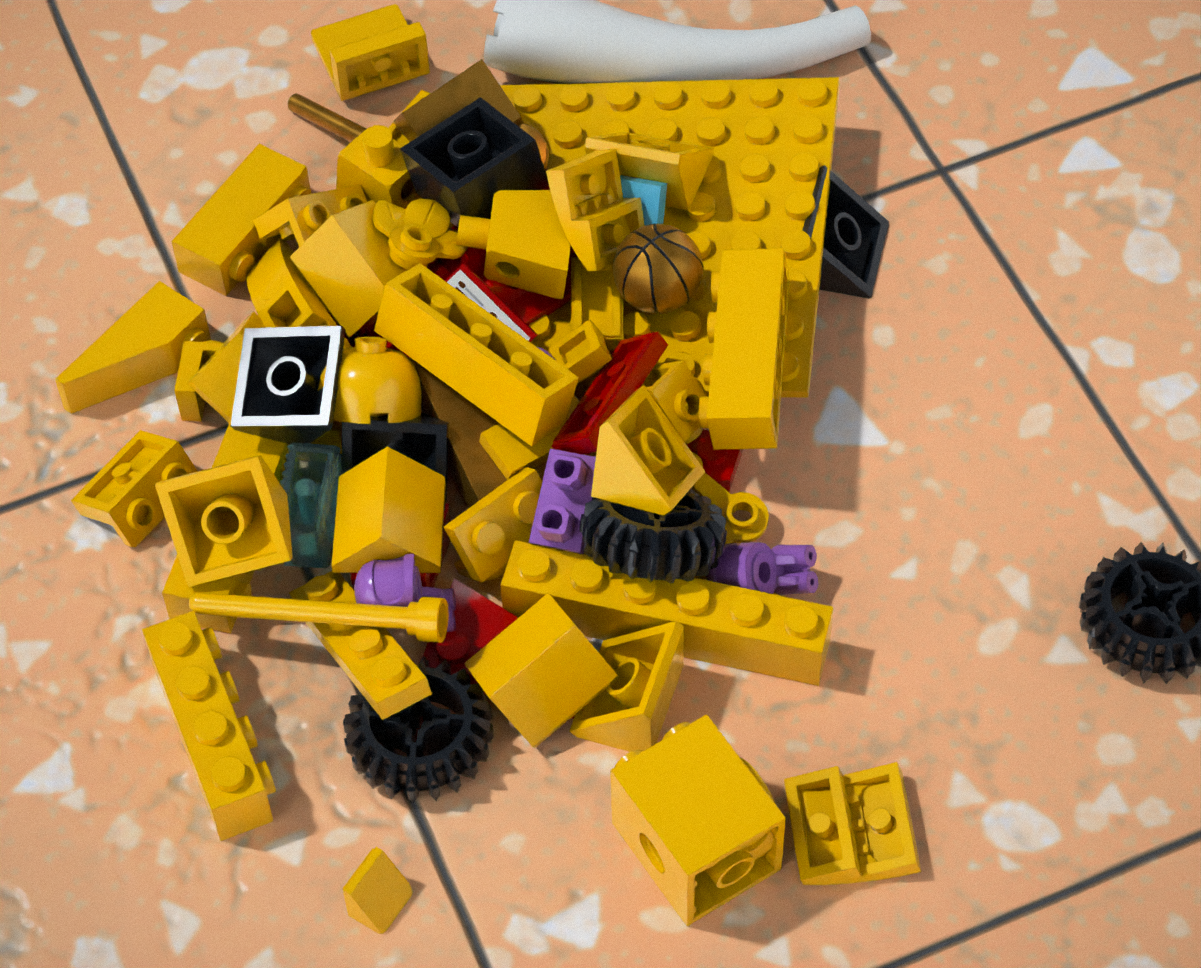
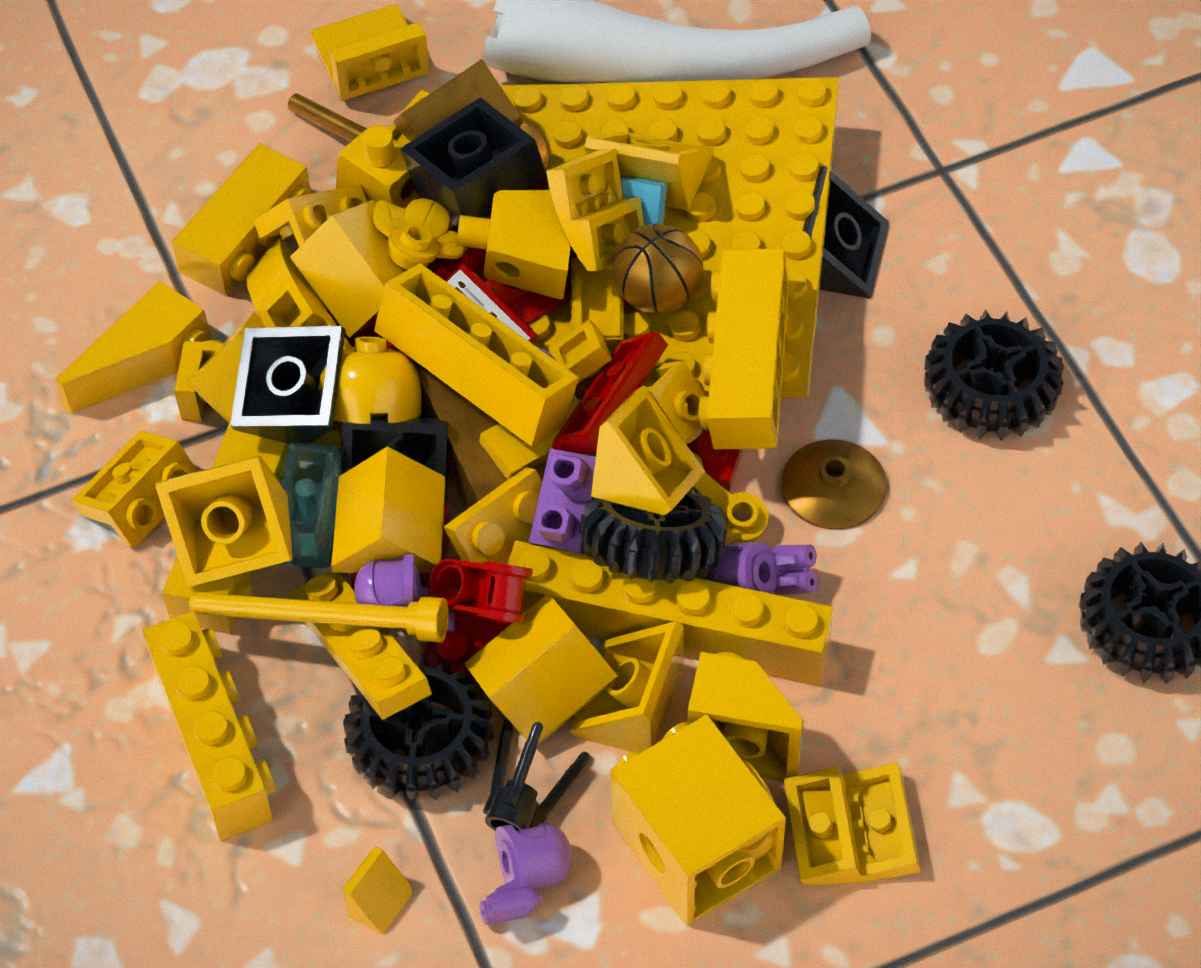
none -> red piece [428,558,533,624]
none -> medium lavender piece [479,823,572,925]
none -> black plant [483,716,590,831]
none -> yellow slope [687,652,803,781]
none -> pearl gold dish [781,439,886,530]
none -> black gear [924,310,1064,441]

